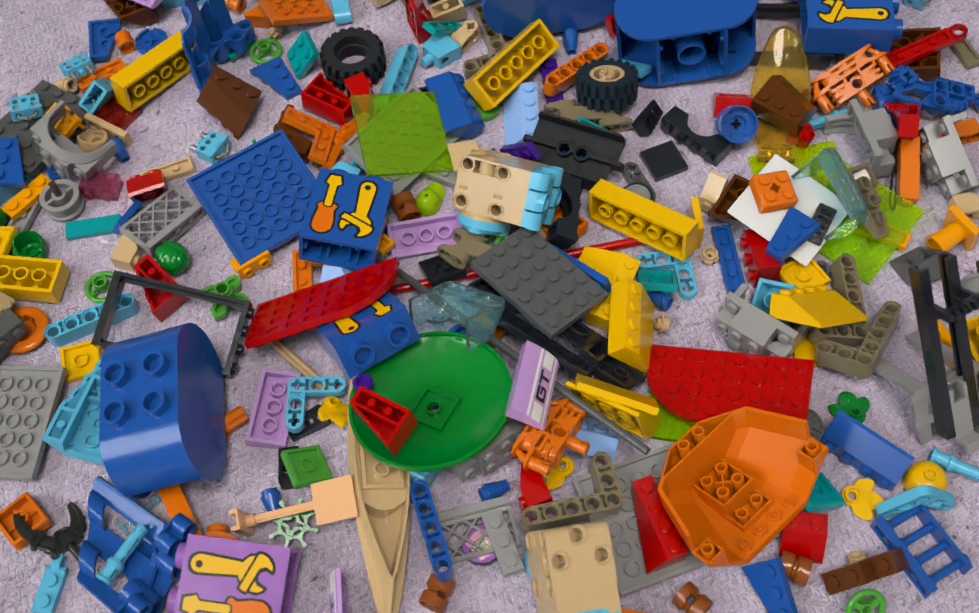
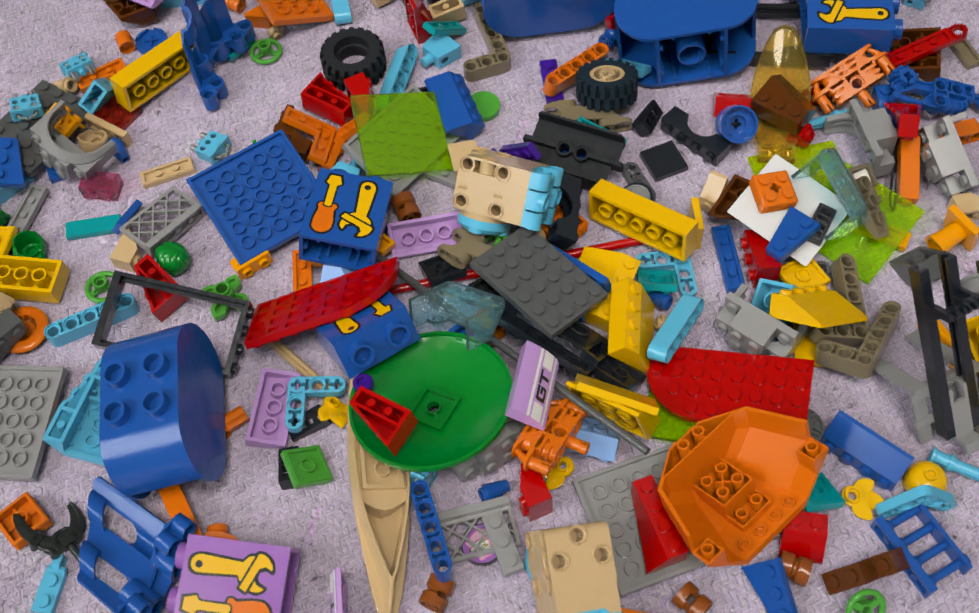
light orange plate [0,173,51,221] -> none
light grey wheel [39,179,85,222] -> none
yellow tile [60,340,102,384] -> none
blue wing [88,18,123,62] -> none
medium azure pin [95,523,149,587] -> none
clear light blue piece [116,495,162,537] -> none
red slope [126,169,169,203] -> none
reddish brown wedge [197,65,262,140] -> none
light nougat piece [229,474,359,537] -> none
blue wing [249,56,302,100] -> none
blue cone [260,487,282,512] -> none
gear [269,498,319,548] -> none
teal plate [286,30,320,79] -> none
lime cap [415,182,445,217] -> none
tan piece [450,20,480,53] -> none
yellow brick [463,18,560,112] -> none
light blue slope [503,82,539,145] -> none
dark tan beam [520,451,623,532] -> none
blue cone [562,28,579,55] -> none
tan plate [700,246,719,264] -> none
green plate [828,391,870,423] -> none
tan plate [847,551,868,565] -> none
none -> blue wheel [598,28,617,50]
none -> medium azure beam [647,294,704,364]

